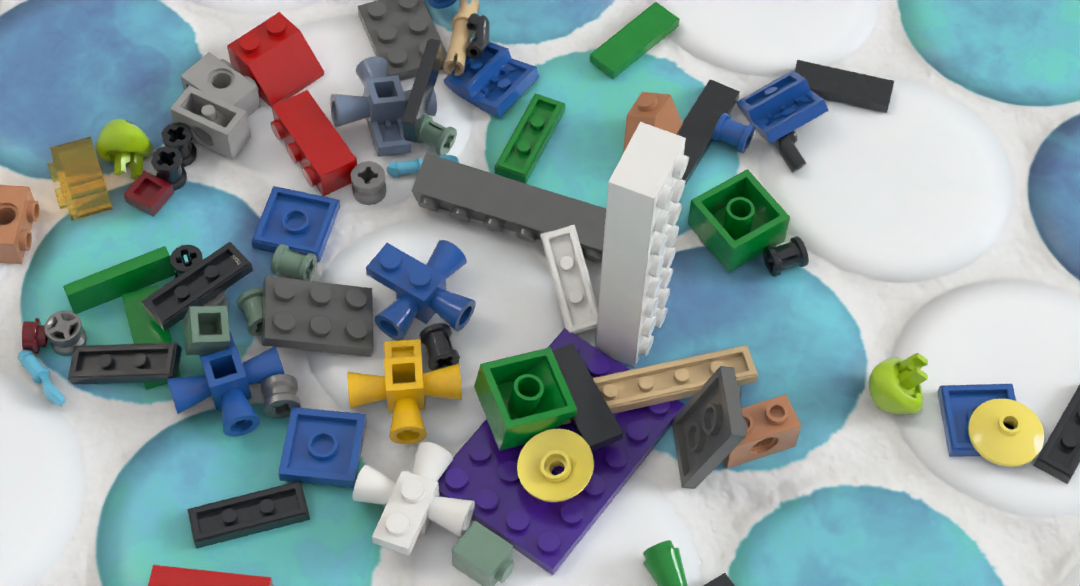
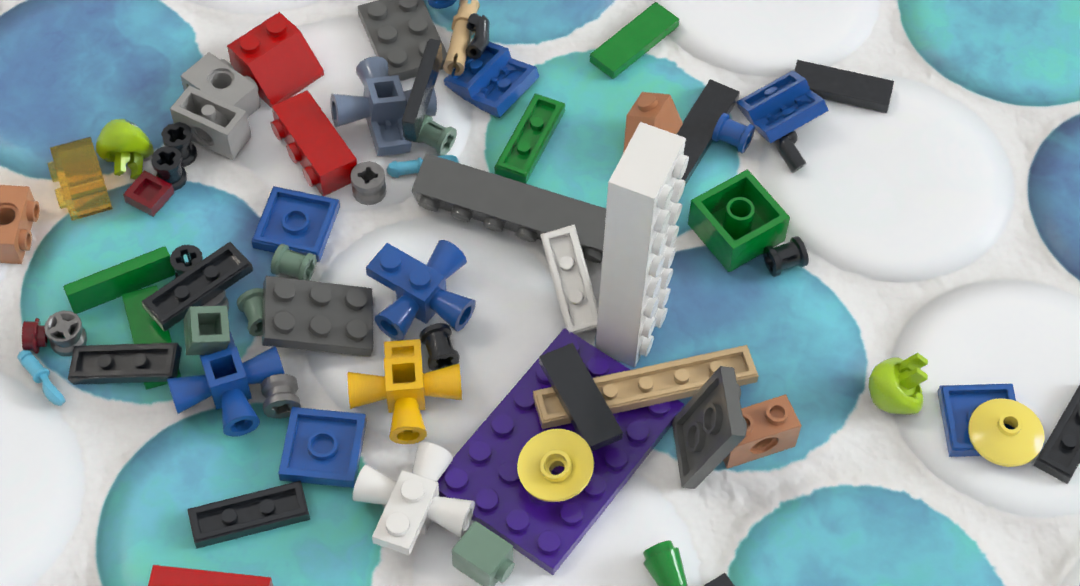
green slope [474,347,578,451] -> none

